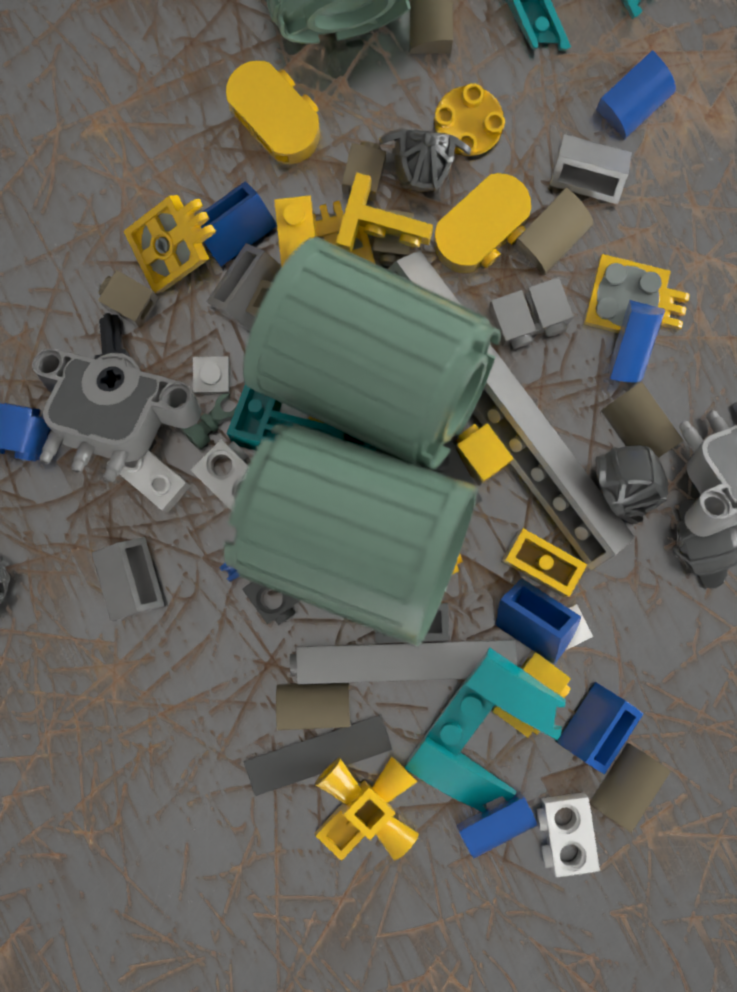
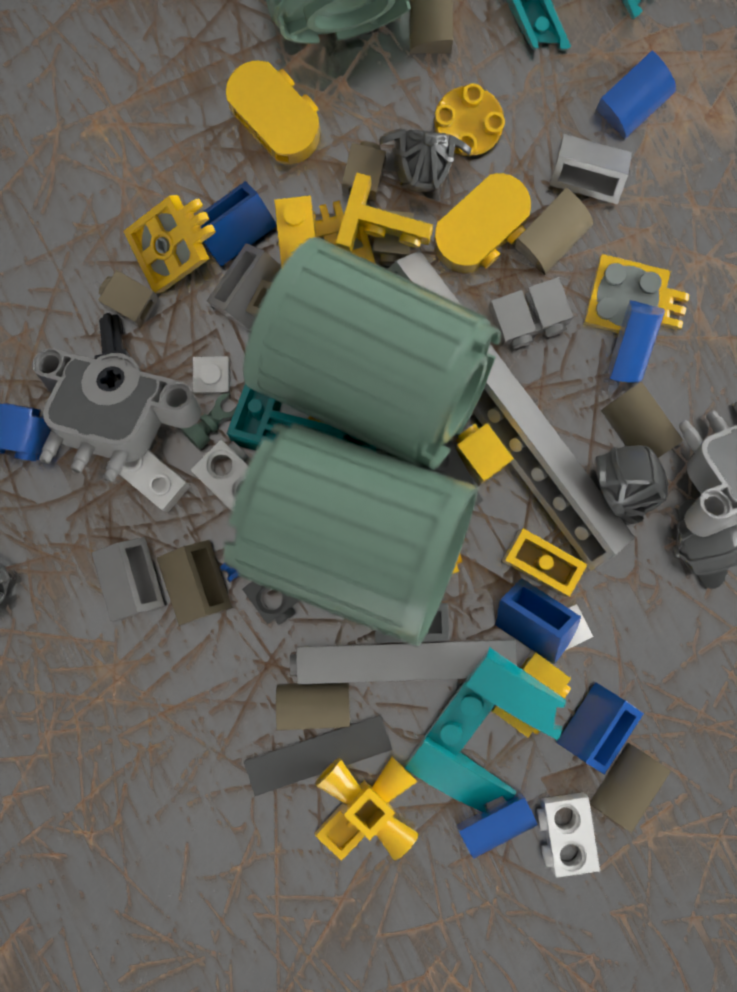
none -> dark tan brick [157,540,232,626]

